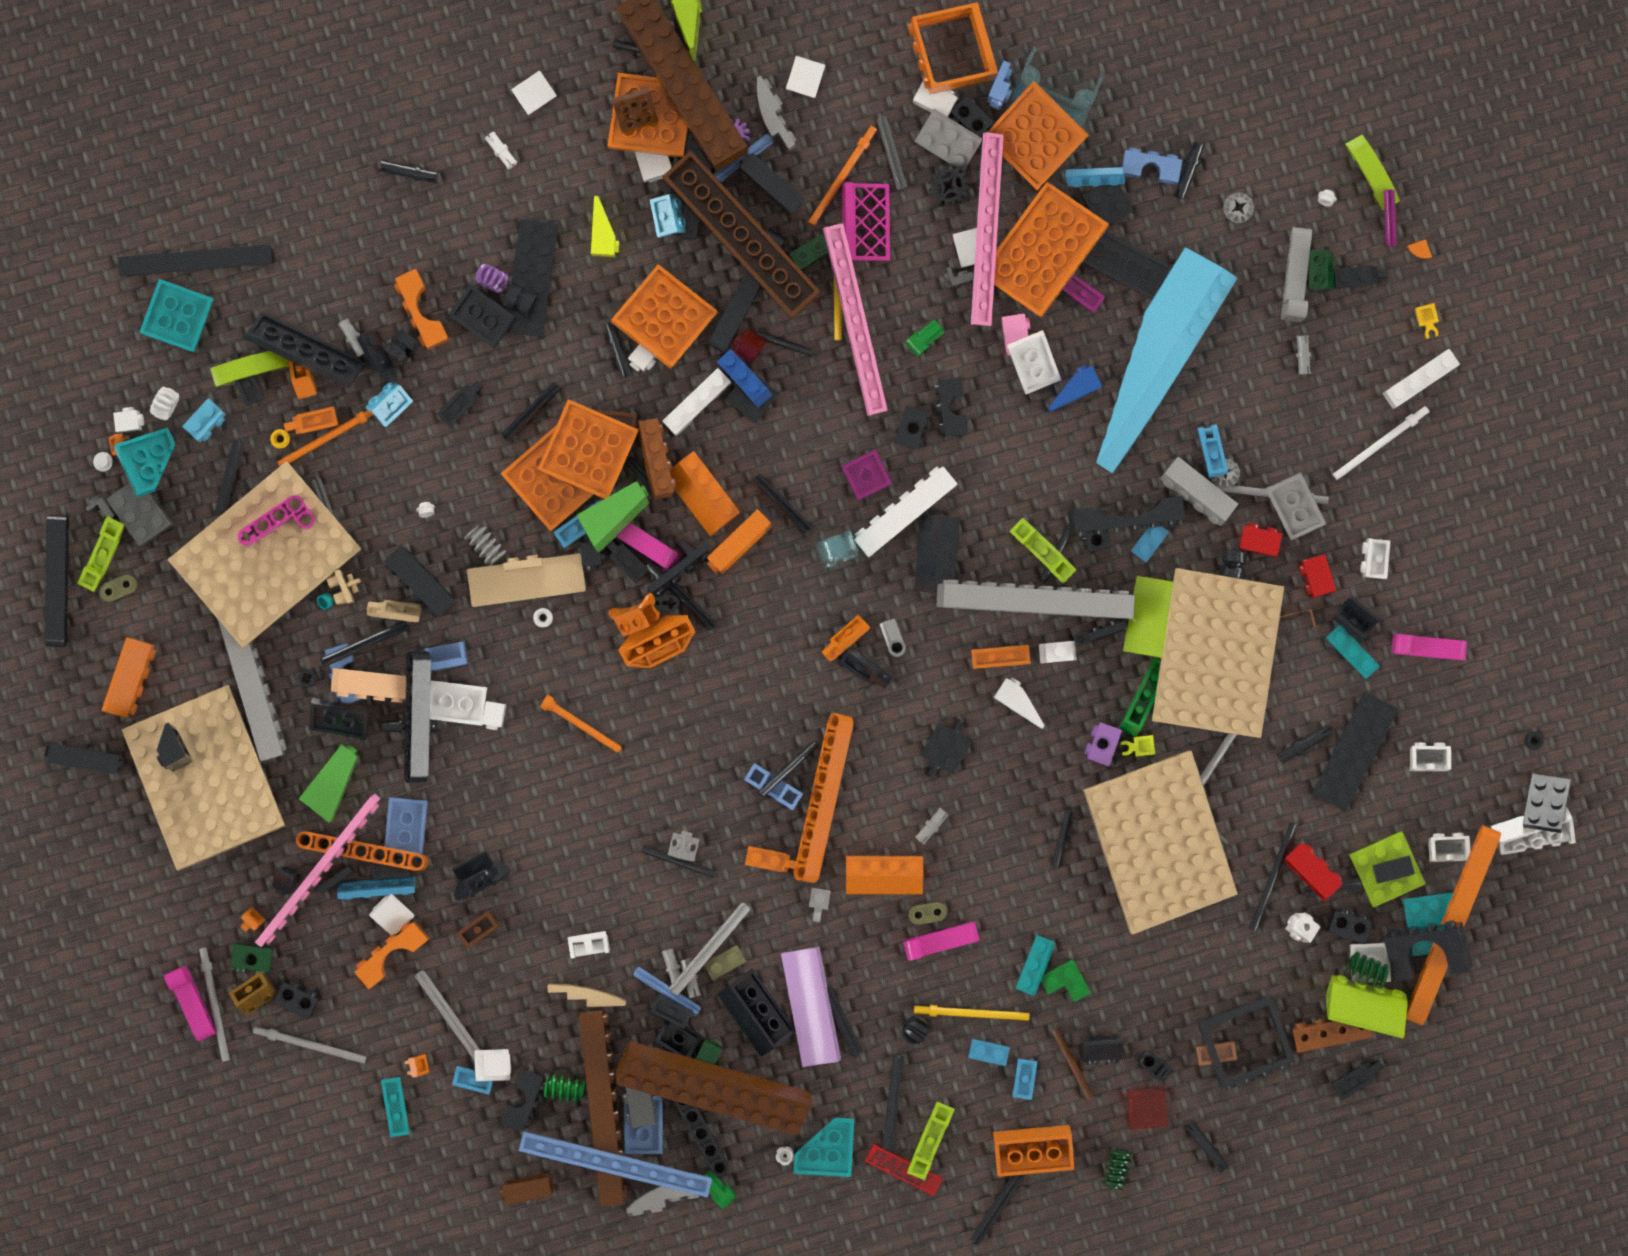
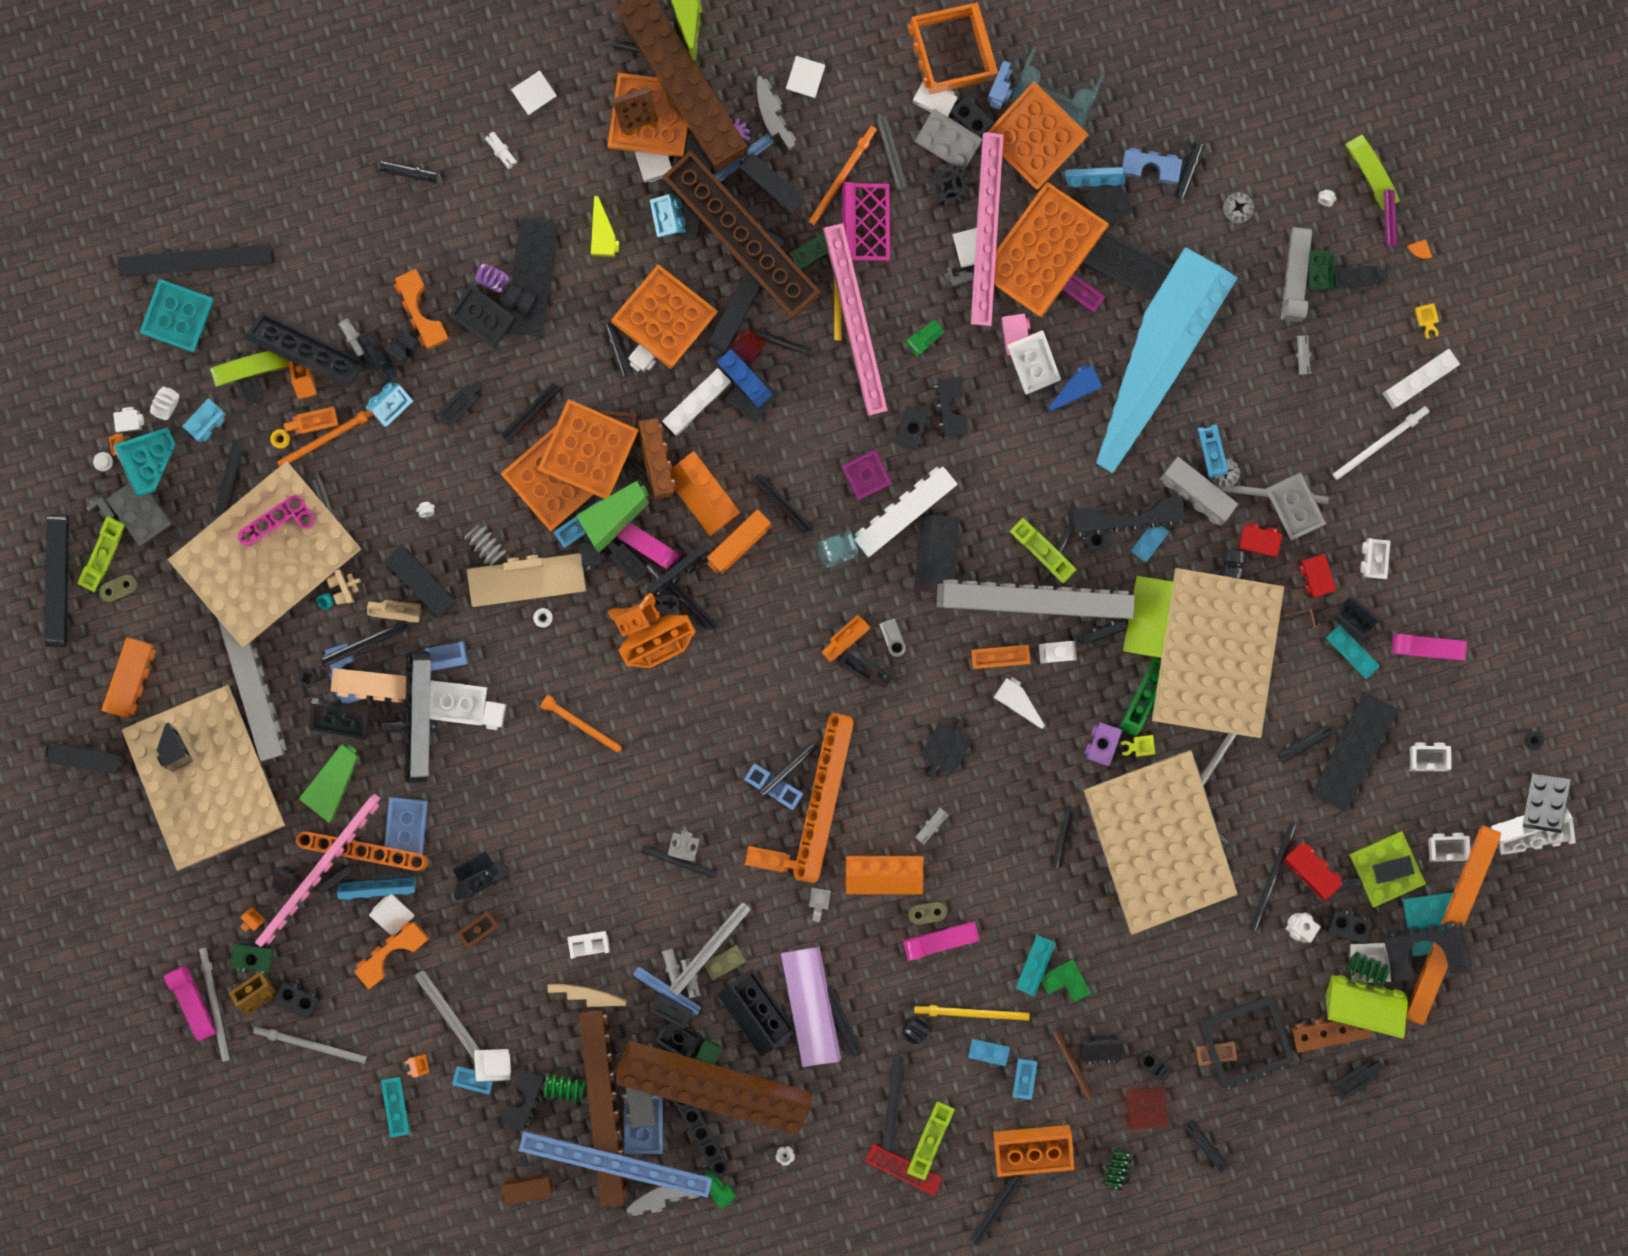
teal plate [793,1117,854,1177] -> none

